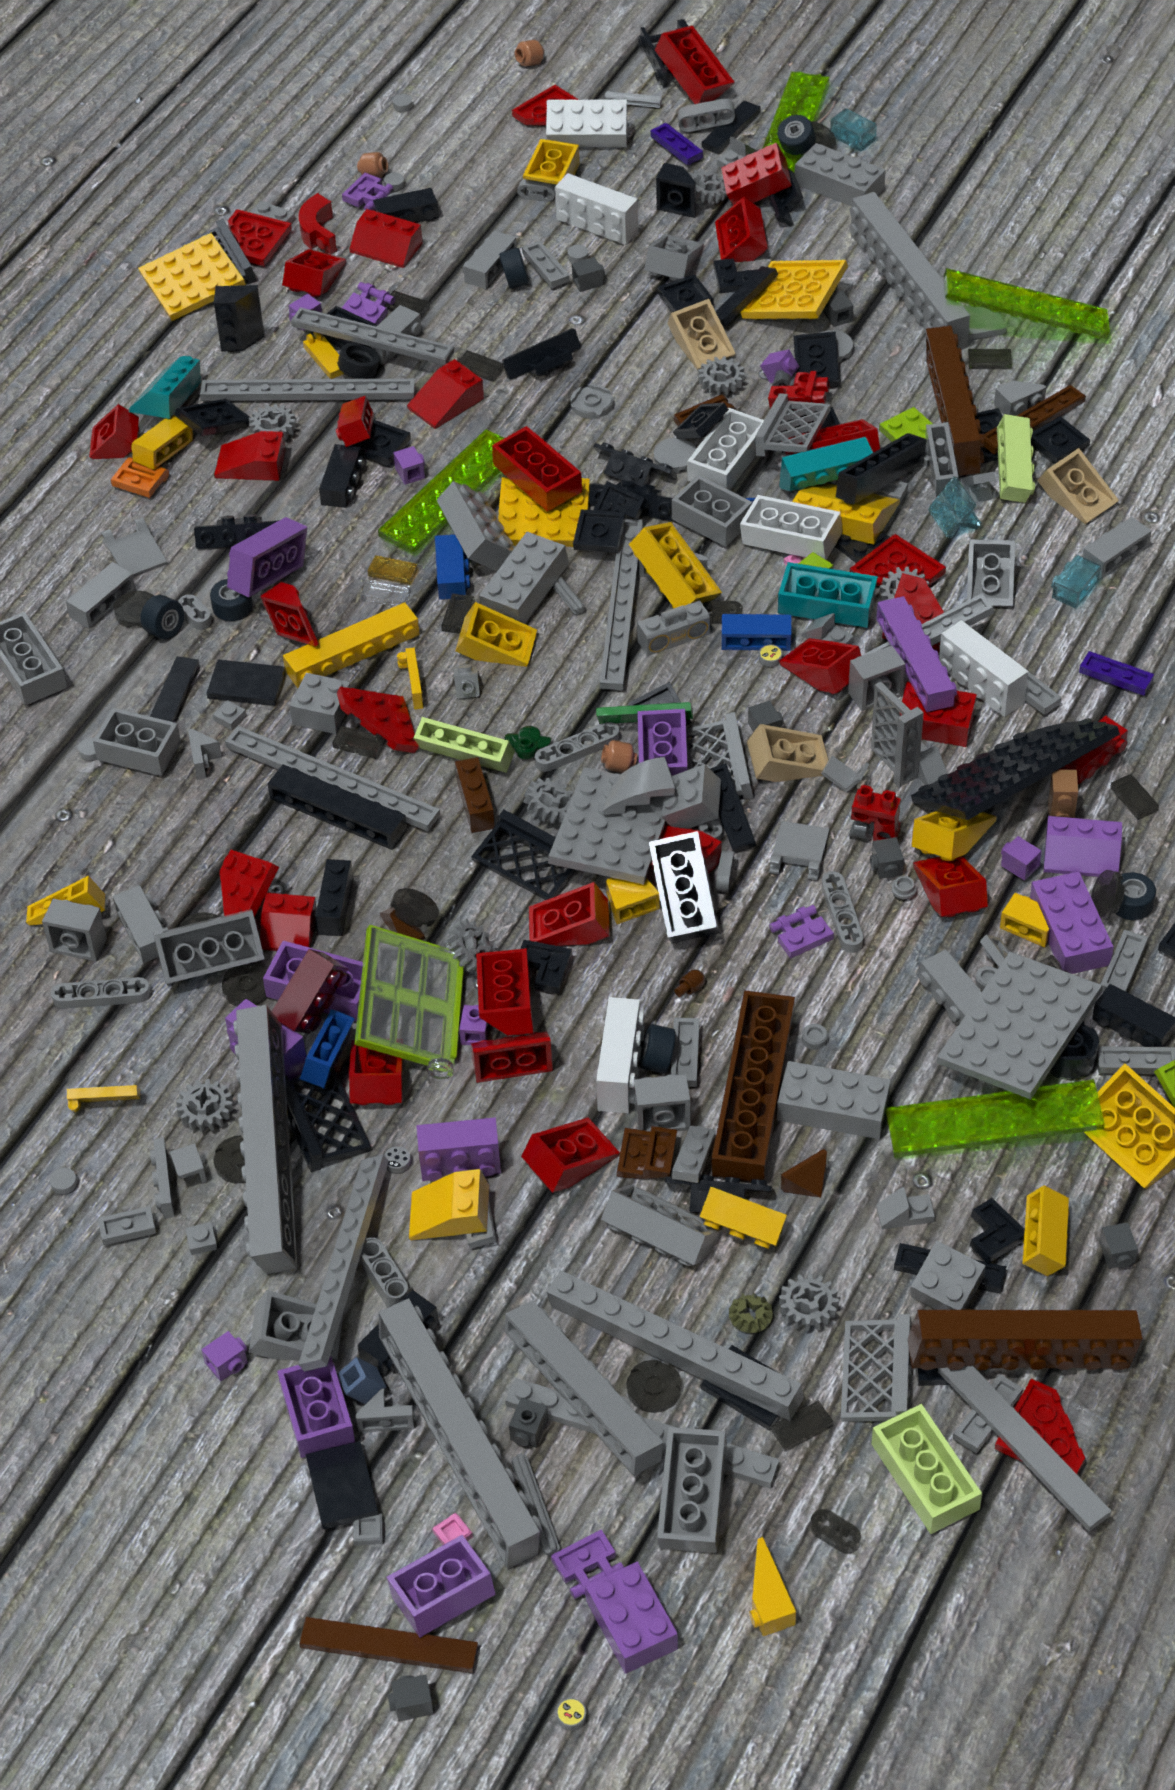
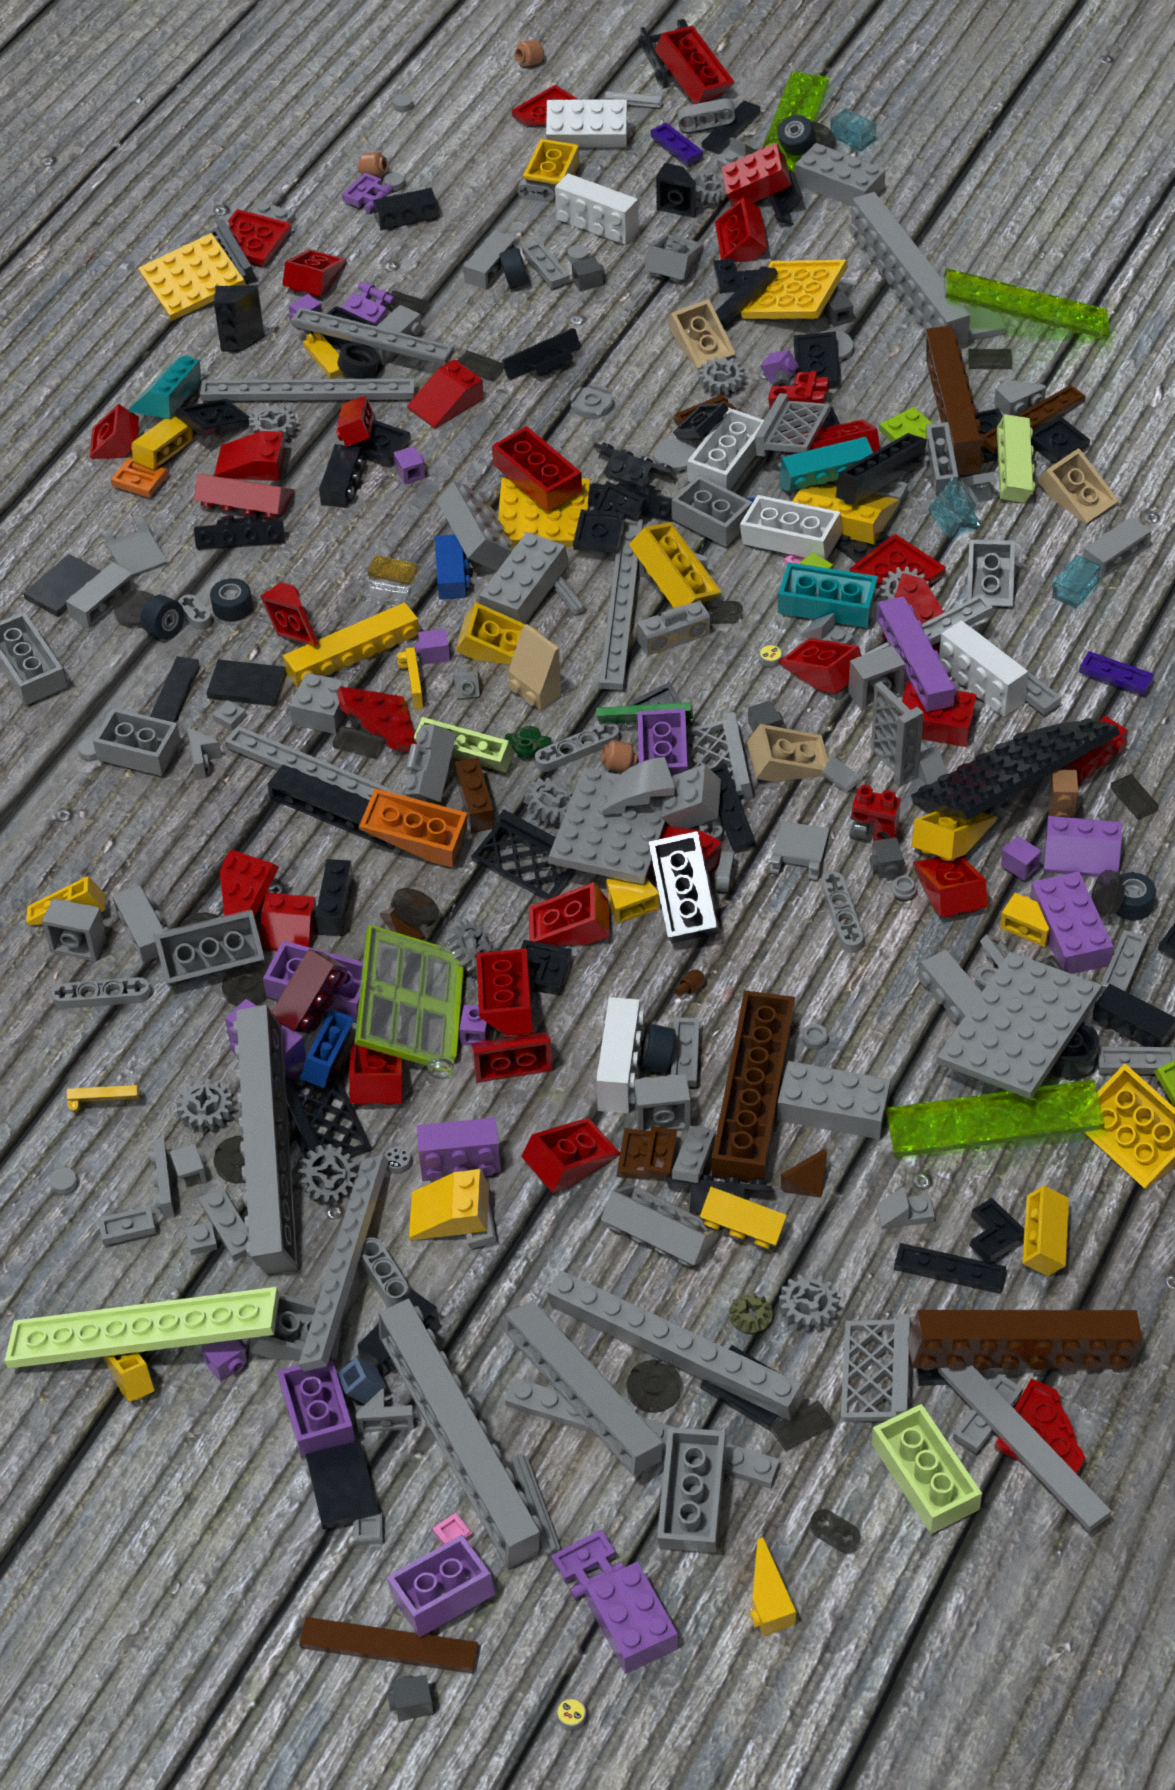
medium lavender brick [227,517,308,597] -> none
red arch [298,193,337,254] -> none
red slope [349,209,423,268] -> none
clear neon green plate [378,429,504,554] -> none
clear smoke tile [441,593,475,634] -> none
dark grey brick [509,1398,548,1448] -> none
black plate [657,274,714,312] -> none
blue brick [721,614,791,651] -> none
medium lavender plate [769,905,834,959] -> none
light grey brick [911,1240,986,1310] -> none
dark grey brick [1099,1223,1138,1269] -> none
none -> yellowish green plate [5,1287,280,1369]
none -> black tile [23,554,101,617]
none -> yellow slope [103,1352,154,1402]
none -> slope [194,474,294,518]
none -> light grey plate [198,1187,249,1261]
none -> light grey gear [298,1144,357,1202]
none -> orange slope [359,788,467,868]
none -> light grey piece [405,725,456,803]
none -> medium lavender brick [415,629,450,665]
none -> tan slope [508,624,561,711]

